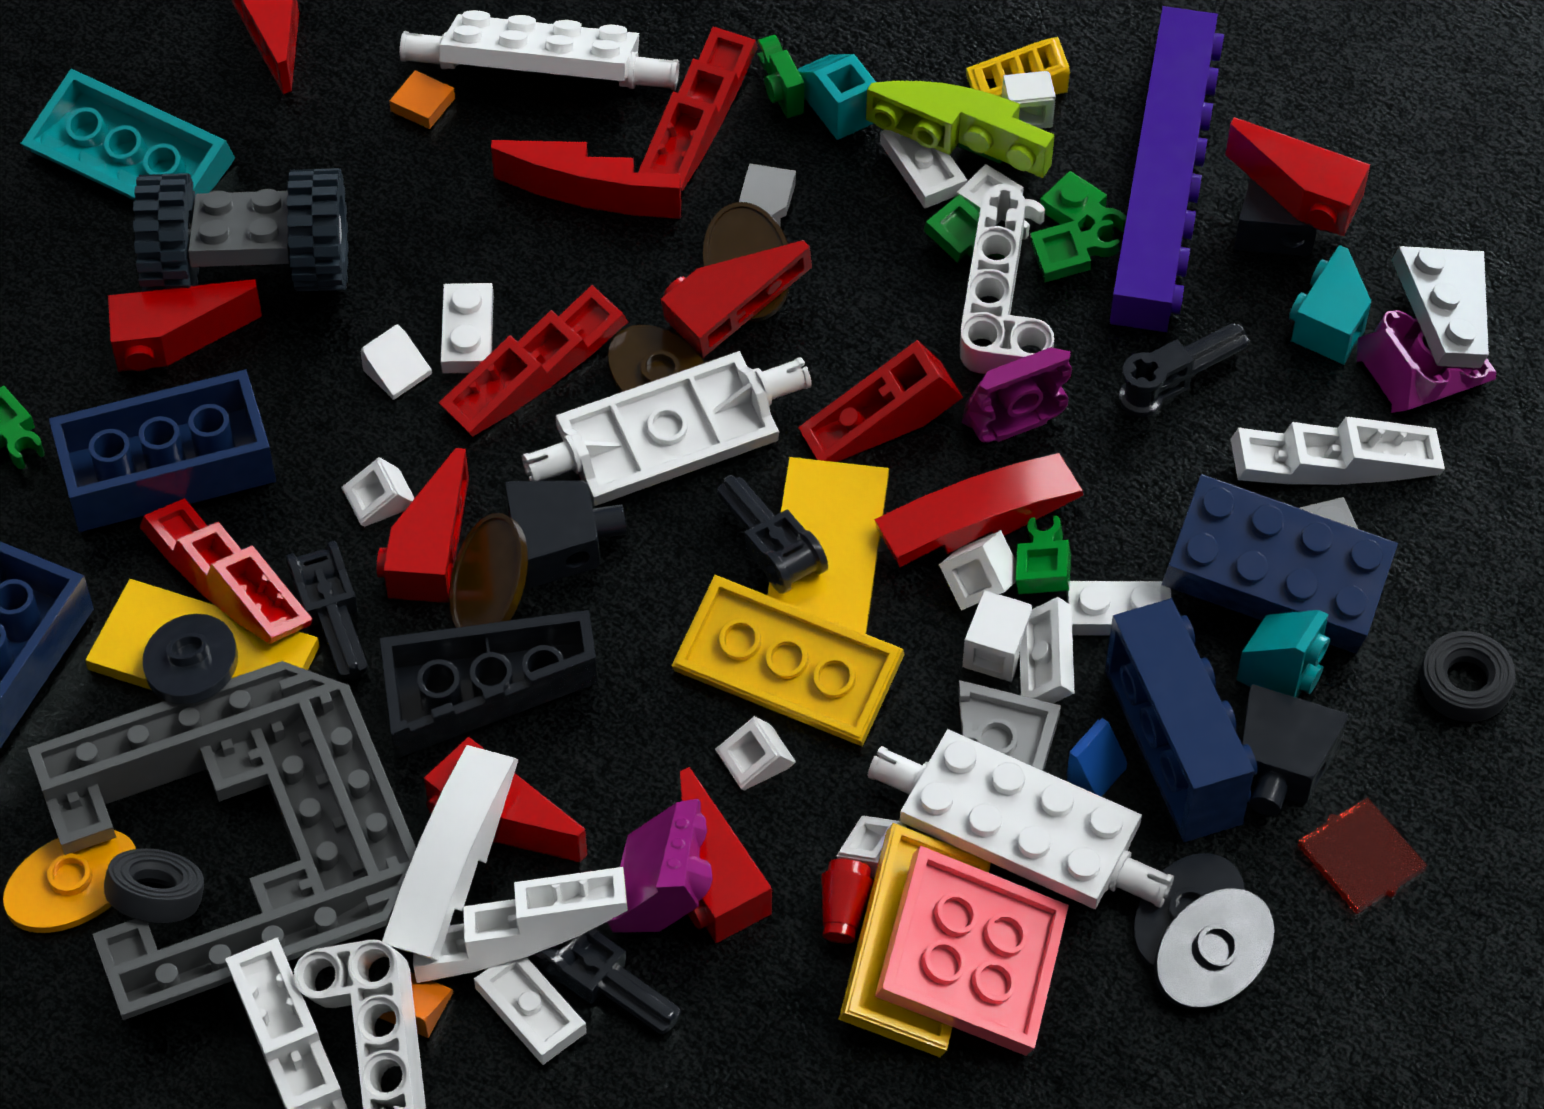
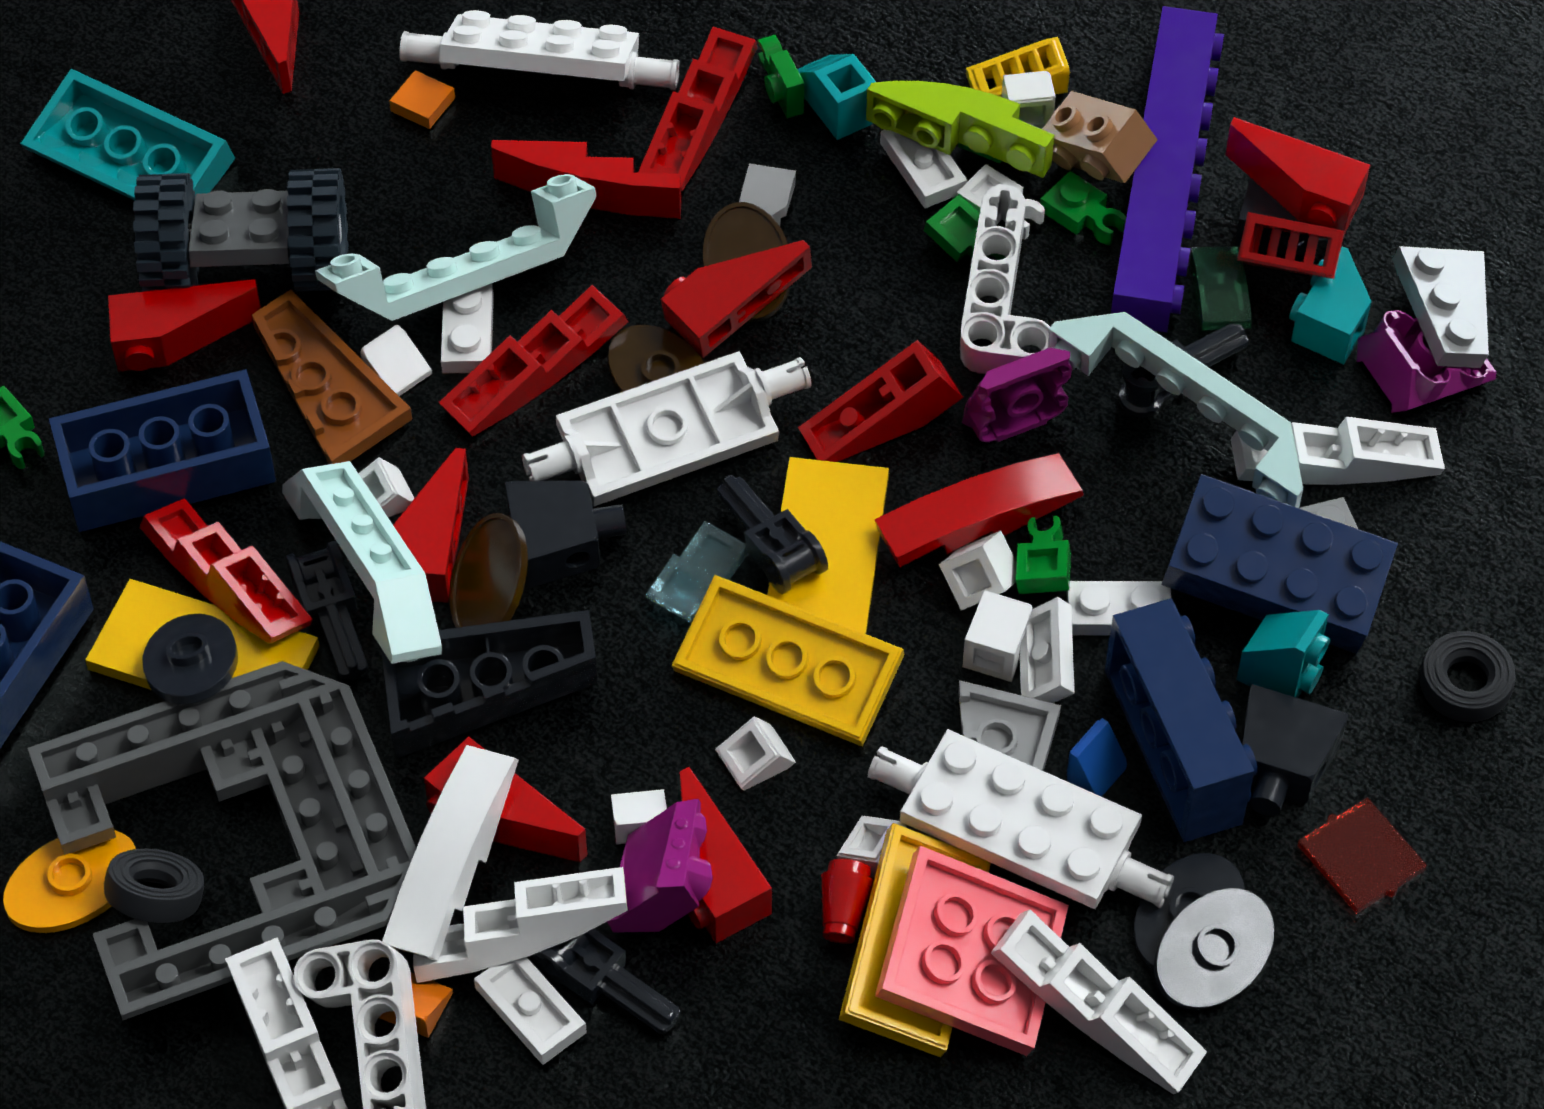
green plate [1030,220,1120,283] -> none
none -> dark orange wing [252,289,412,464]
none -> light aqua slope [282,461,442,664]
none -> light aqua slope [315,174,597,321]
none -> white slope [611,789,667,845]
none -> clear light blue slope [646,521,748,623]
none -> white slope [991,909,1207,1094]
none -> medium nougat brick [1042,91,1158,183]
none -> light aqua slope [1048,312,1303,508]
none -> clear green slope [1190,246,1252,330]
none -> red slope [1237,212,1345,279]

